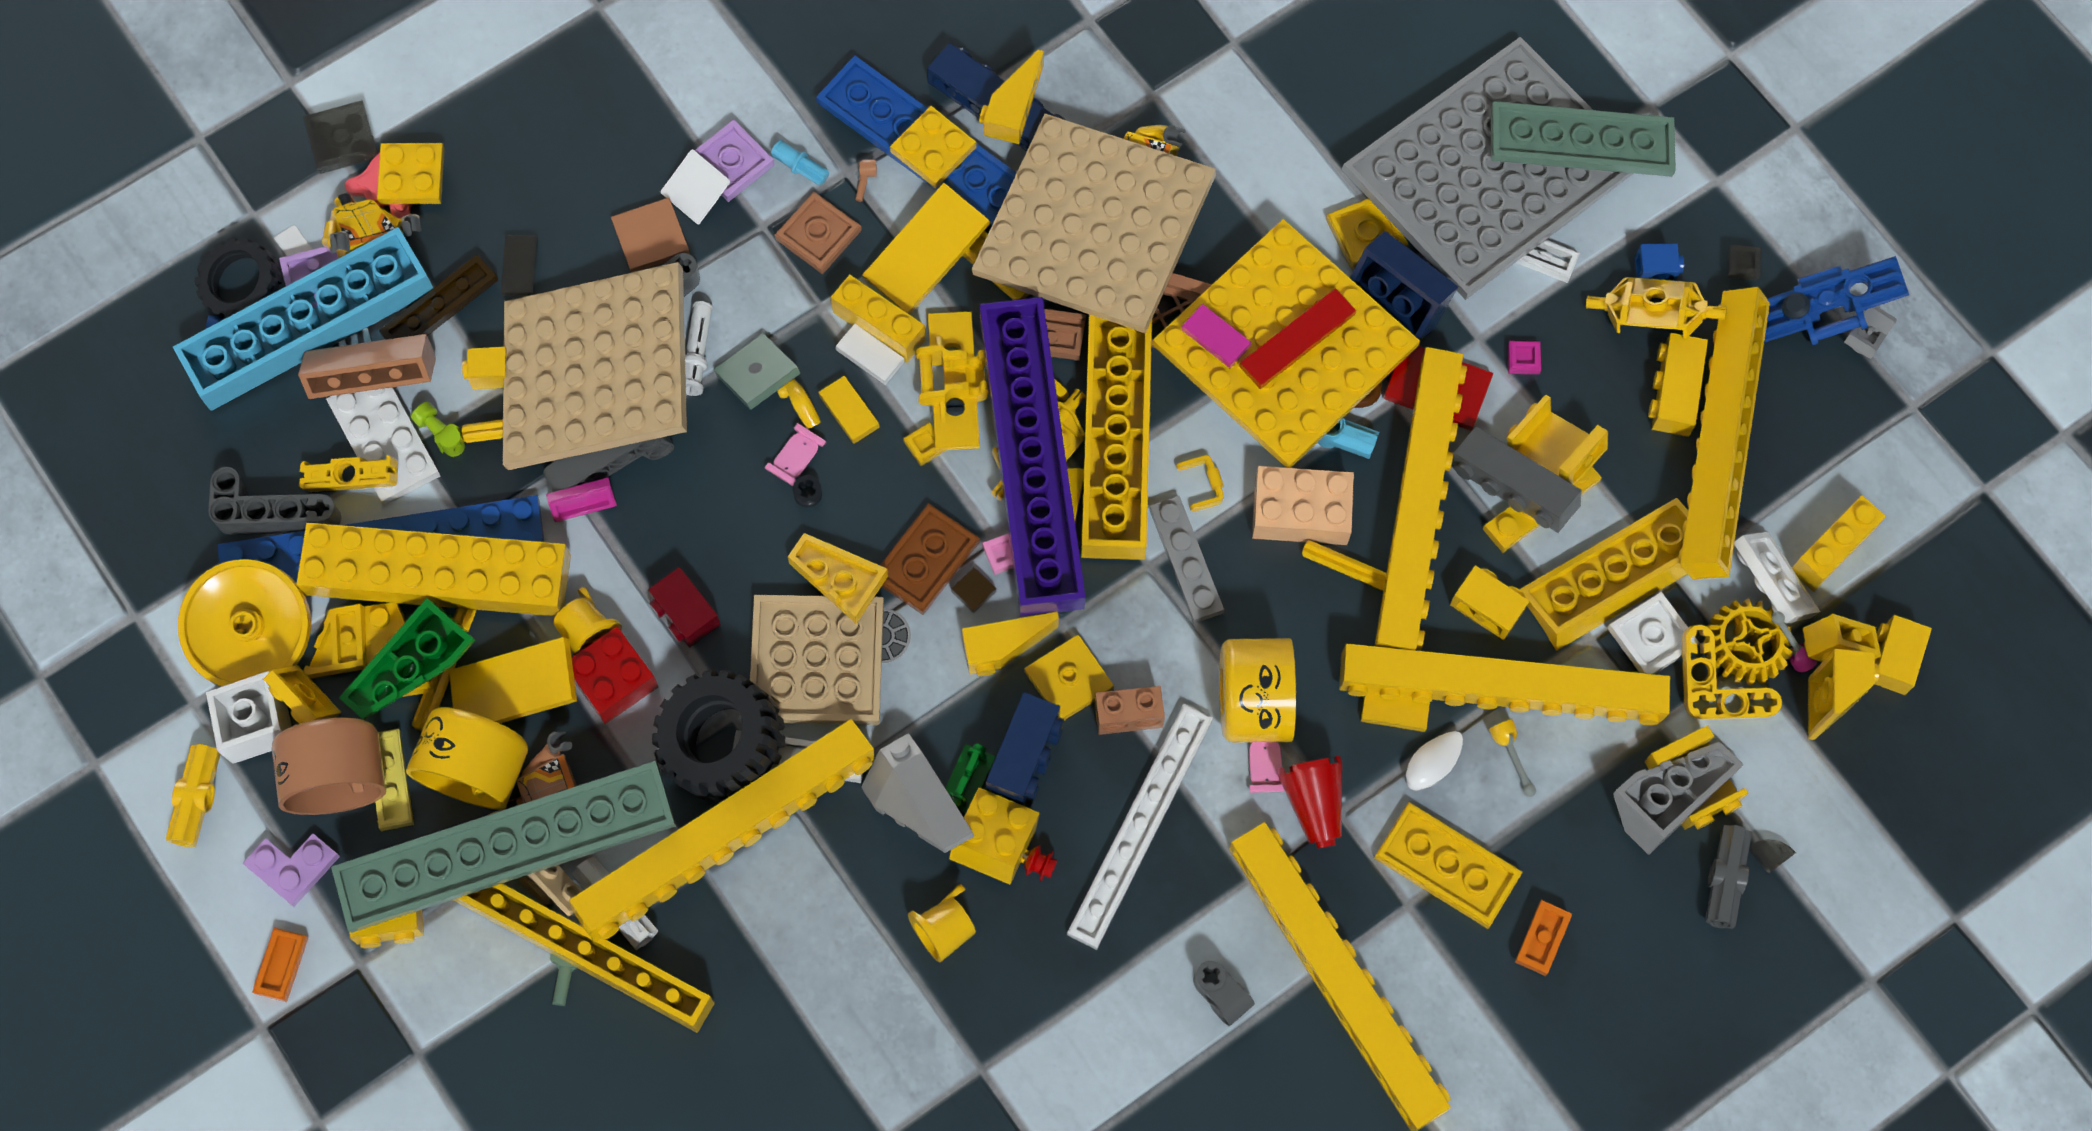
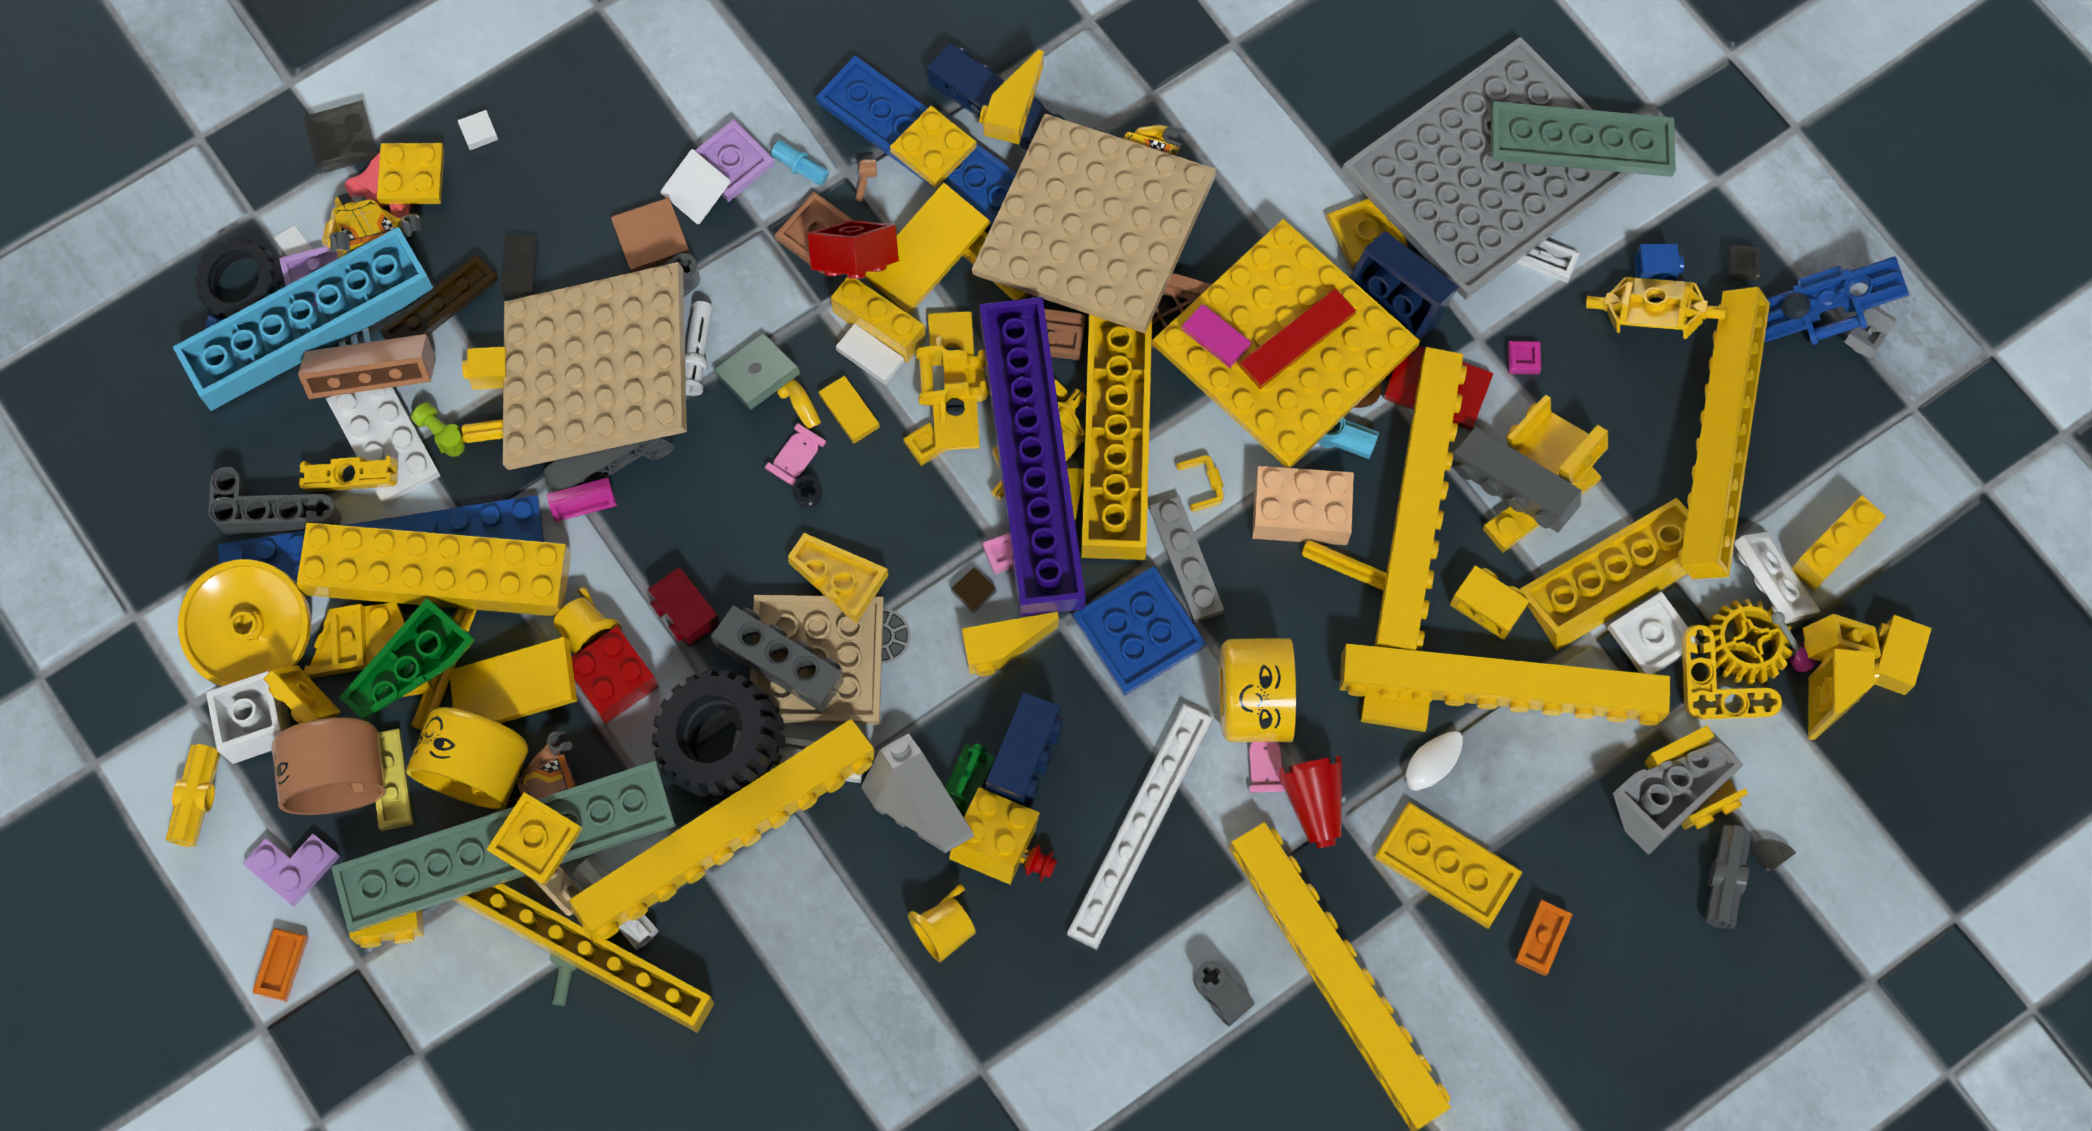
dark orange tile [880,503,980,615] -> none
yellow plate [1024,634,1114,721] -> none
nougat brick [1094,686,1165,735] -> none
hinge [1489,719,1536,797] -> none
yellow brick [1648,333,1708,437] -> none
none -> white tile [458,110,498,150]
none -> yellow plate [486,792,583,886]
none -> dark grey brick [711,605,844,713]
none -> red brick [807,220,899,279]
none -> blue plate [1072,566,1207,696]

